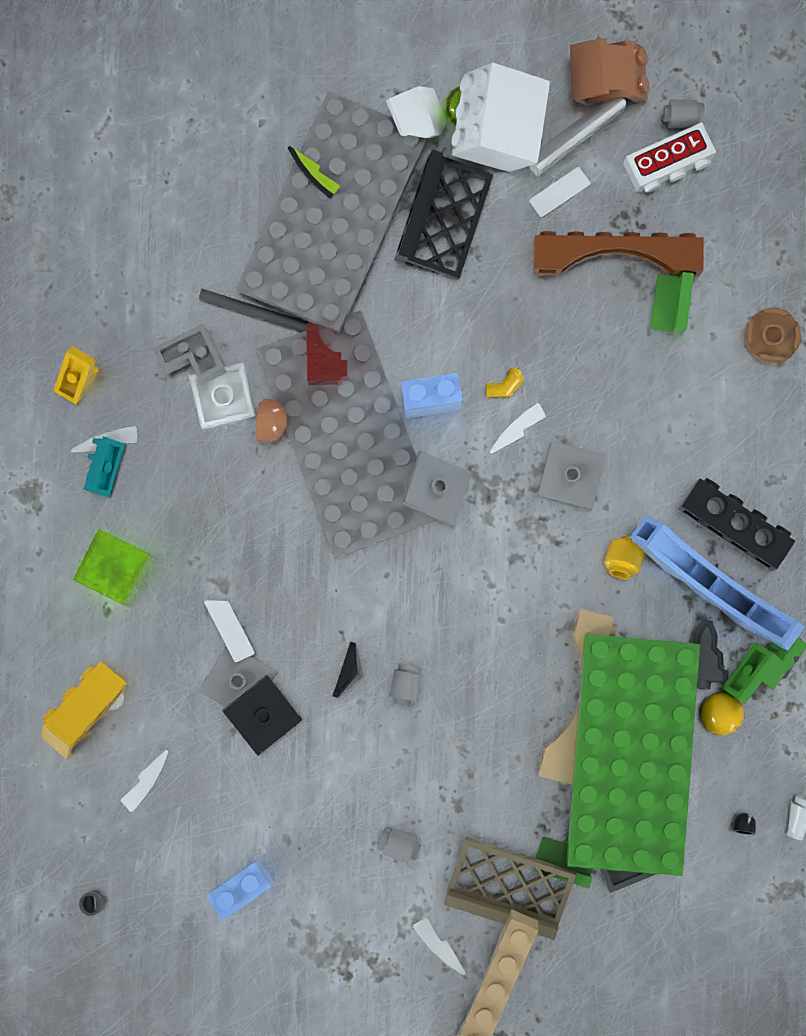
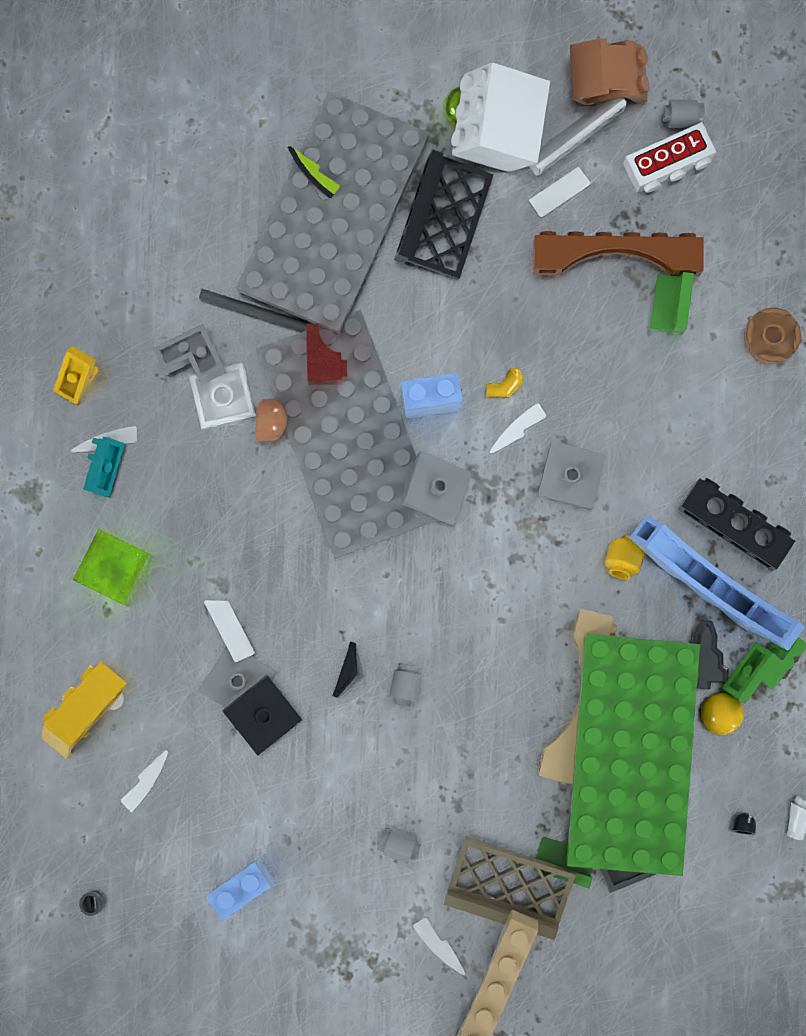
white slope [386,86,448,138] -> none

